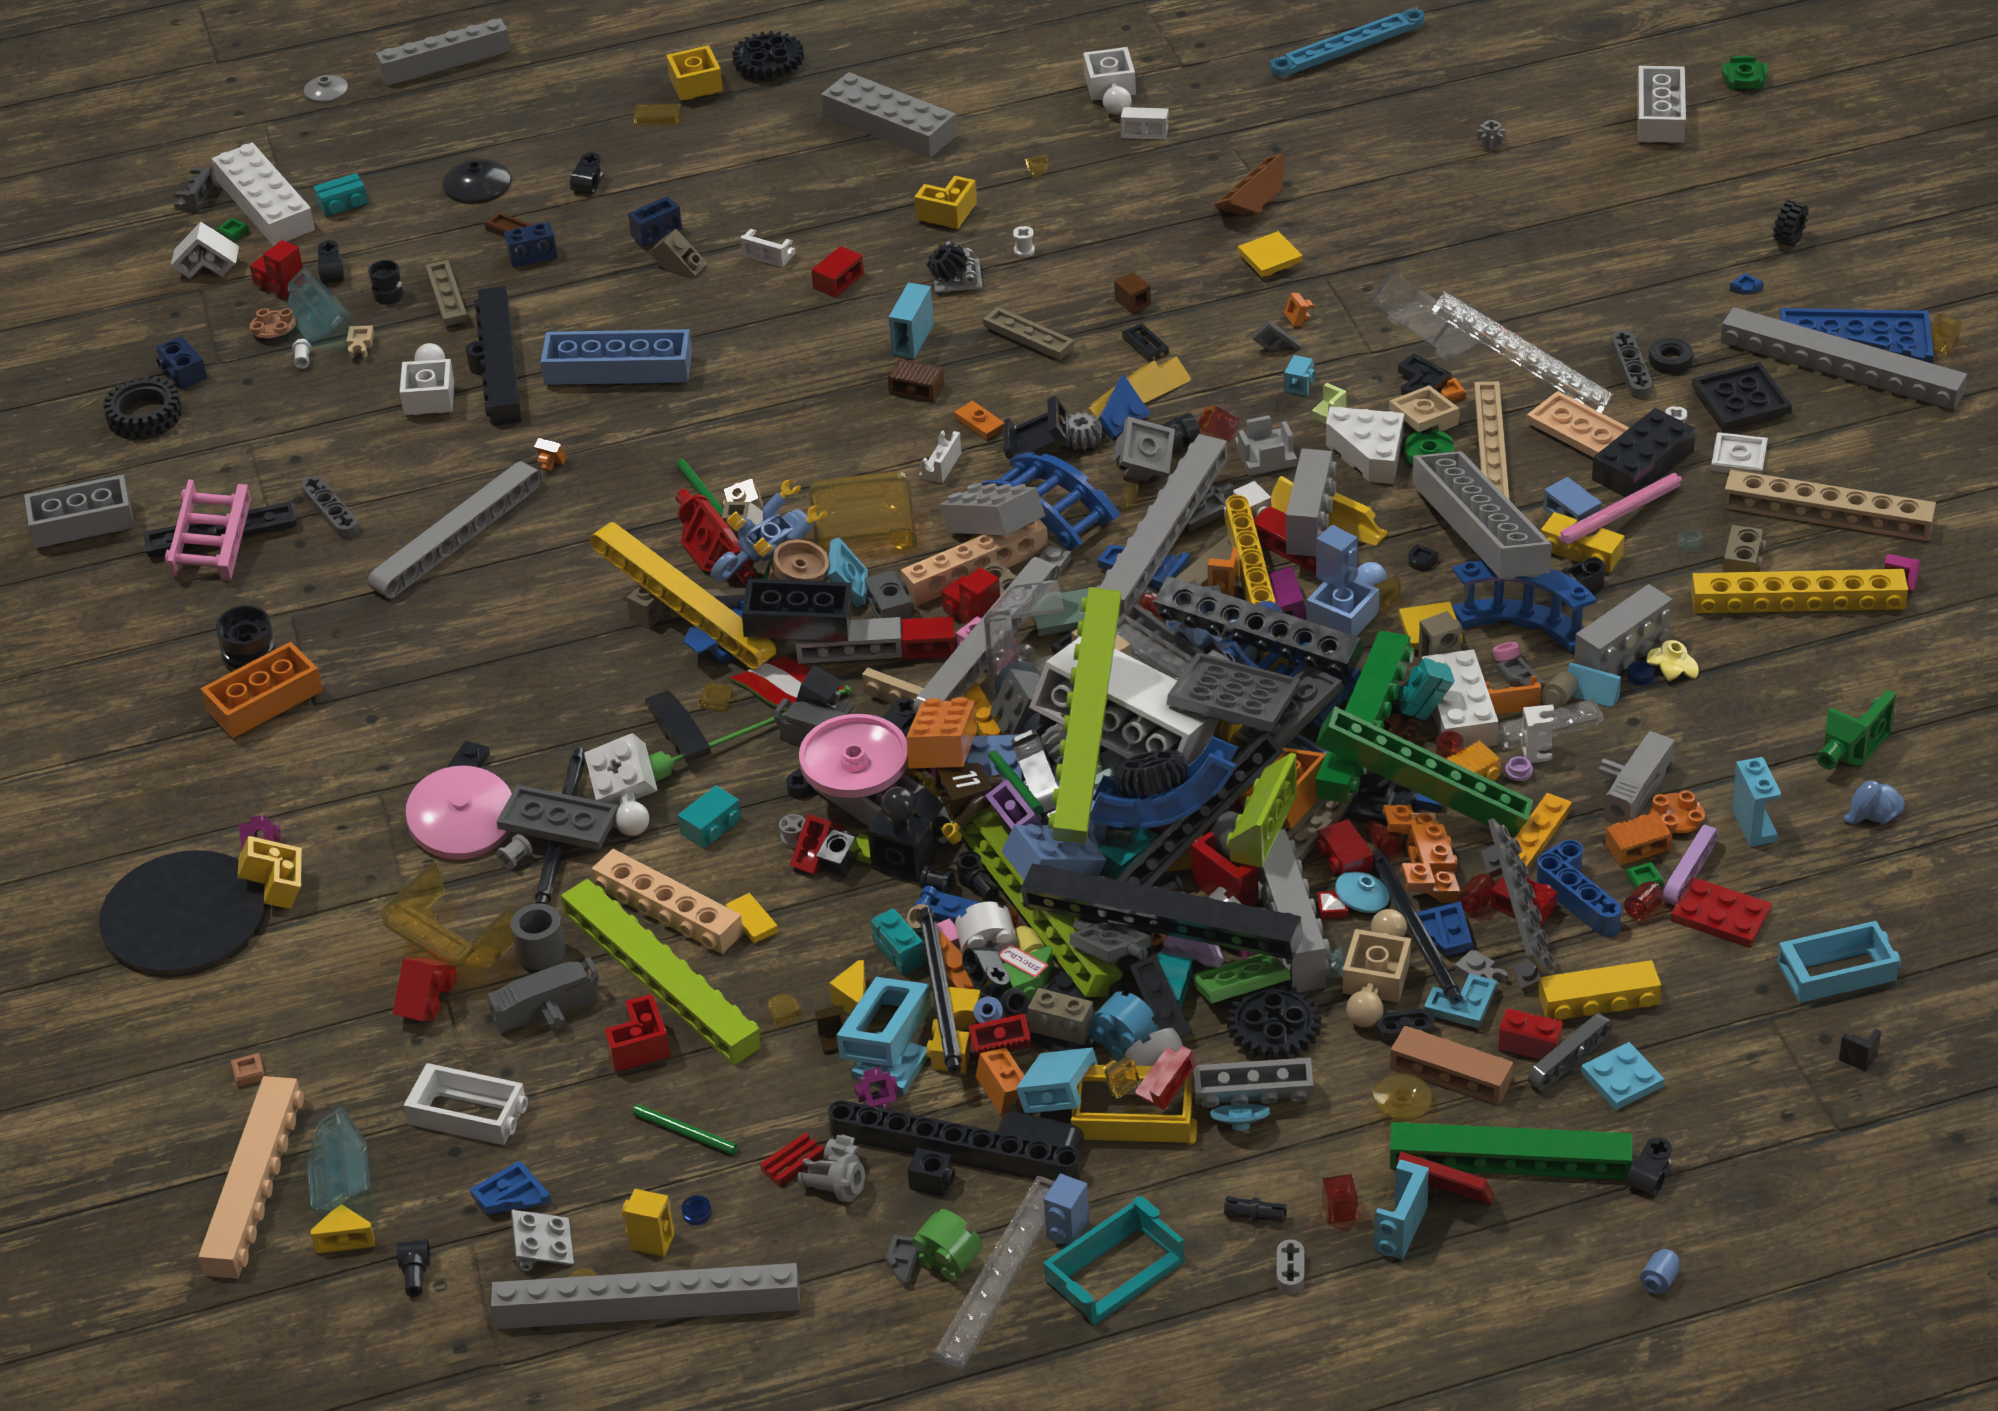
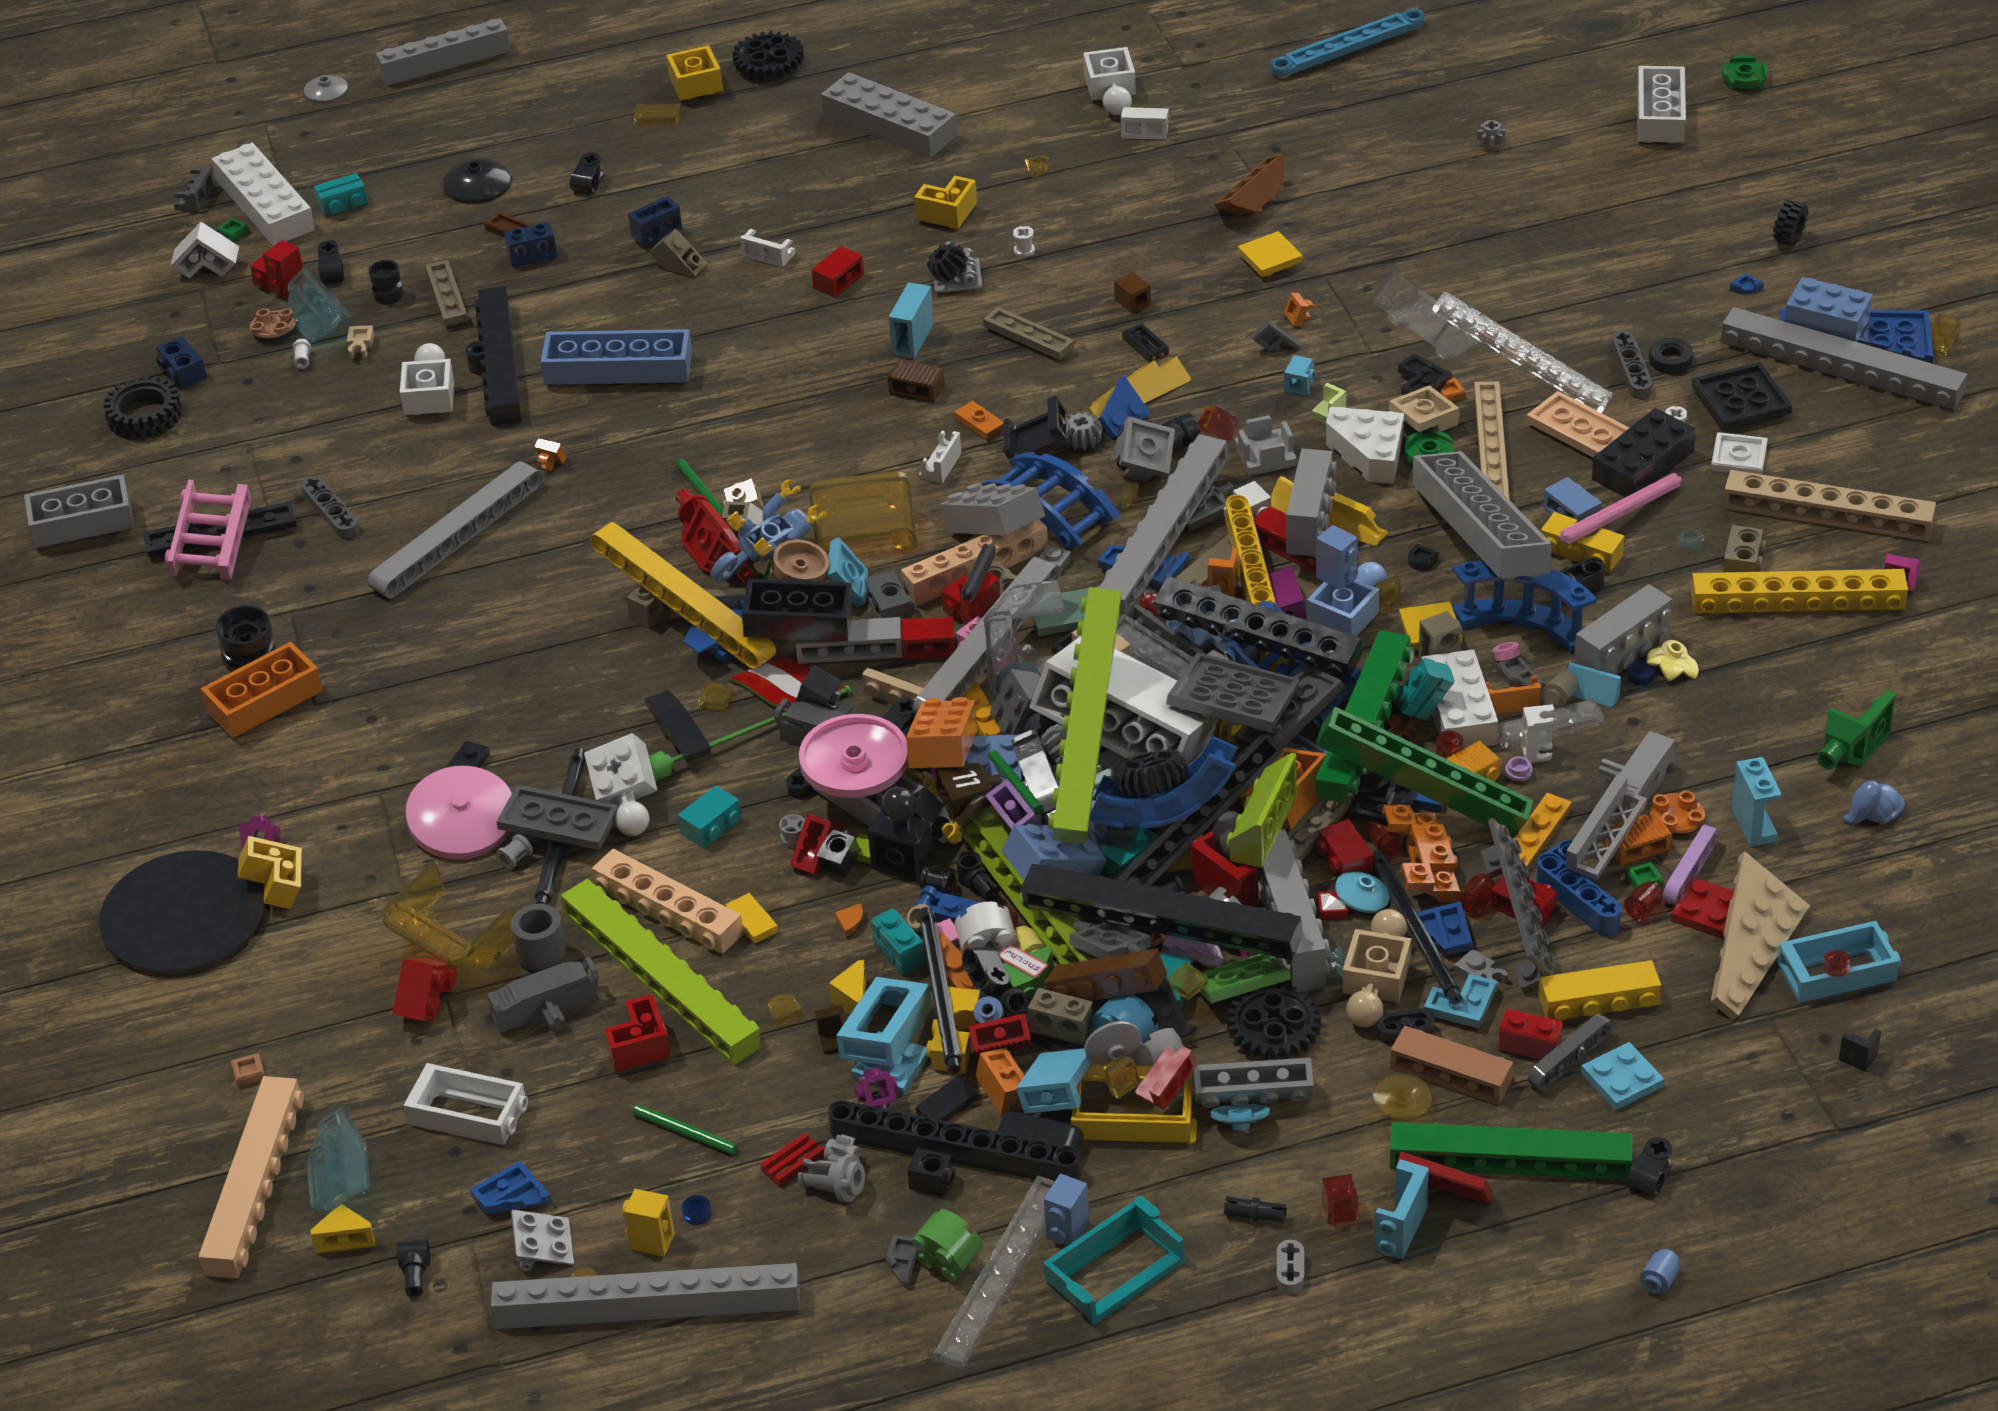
none -> orange tile [835,903,863,937]
none -> black tile [916,1075,979,1121]
none -> black axle [961,543,996,602]
none -> reddish brown brick [1044,948,1167,1001]
none -> light grey dish [1084,1021,1141,1065]
none -> clear yellow tile [1168,962,1208,1000]
none -> light grey fence [1566,774,1647,880]
none -> tan wing [1711,851,1810,1020]
none -> medium blue brick [1784,277,1873,342]
none -> clear red bush [1824,950,1850,977]

